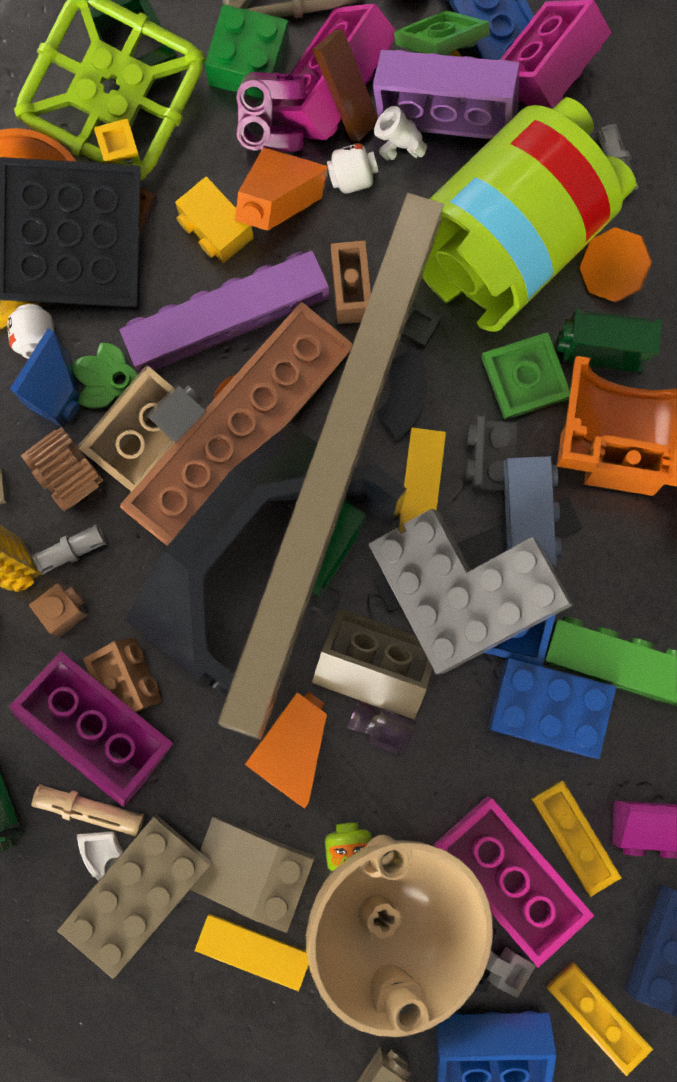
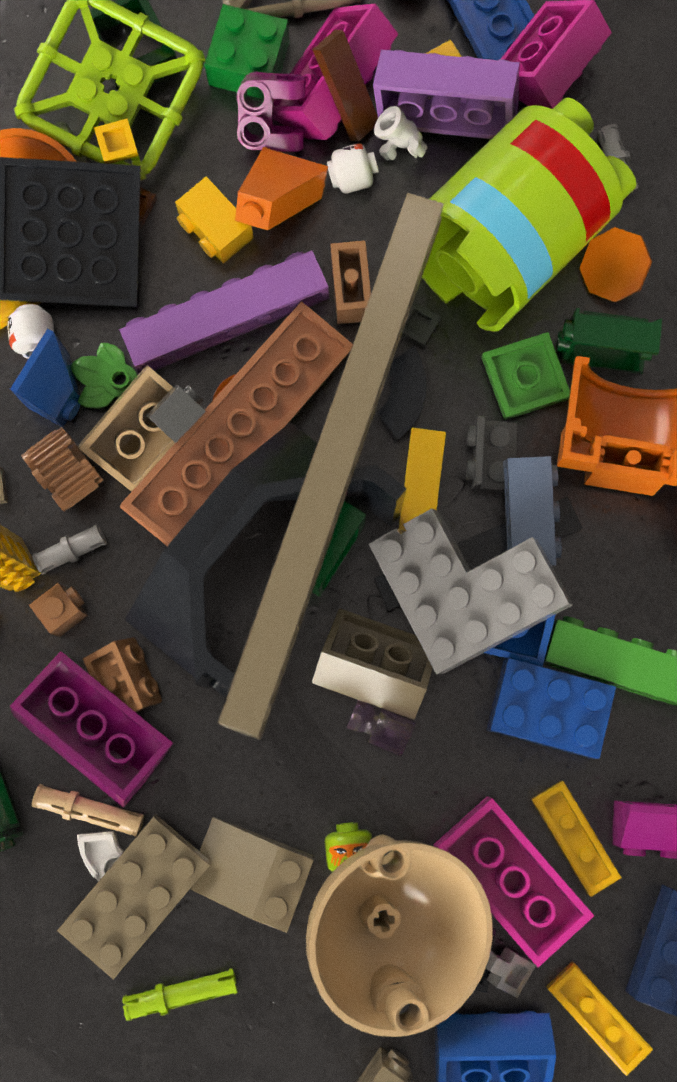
yellow tile [195,913,309,991] -> none
orange slope [245,691,327,809] -> none
bright green plate [394,10,490,56] -> none
none -> lime pin [122,968,238,1021]

